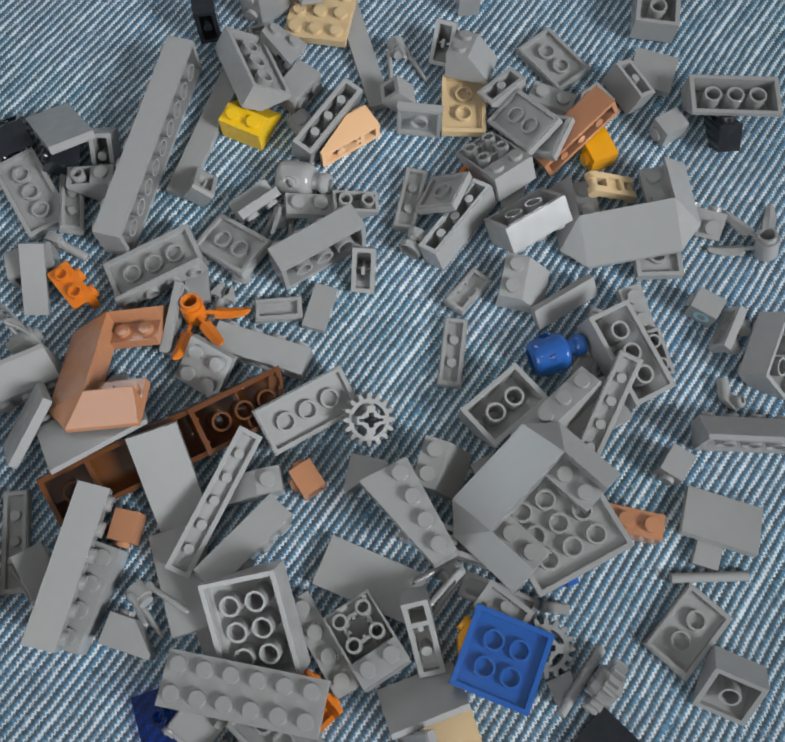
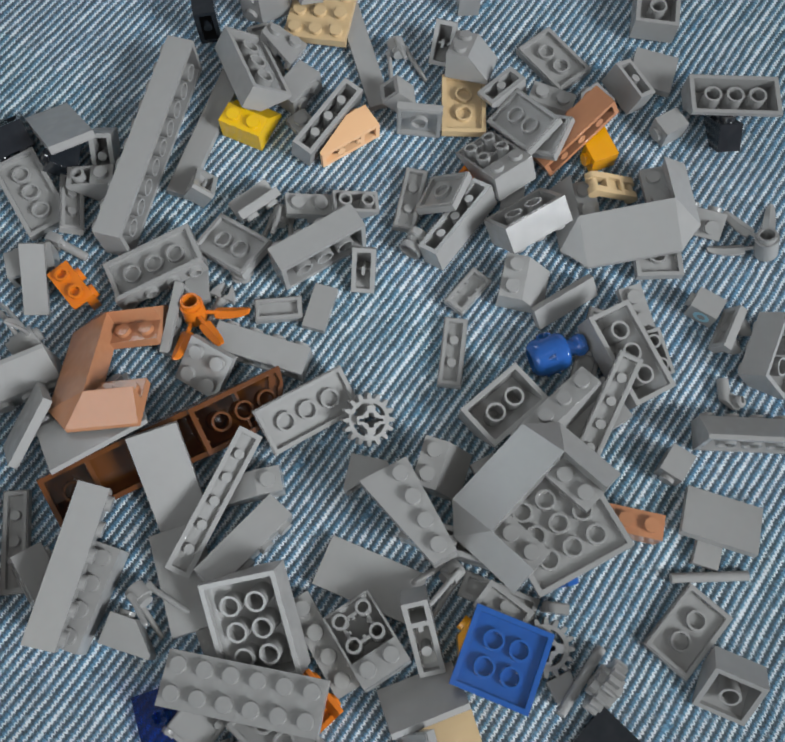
nougat brick [106,507,147,549] -> none
light grey piece [275,160,333,196] -> none
nougat brick [288,458,327,501] -> none

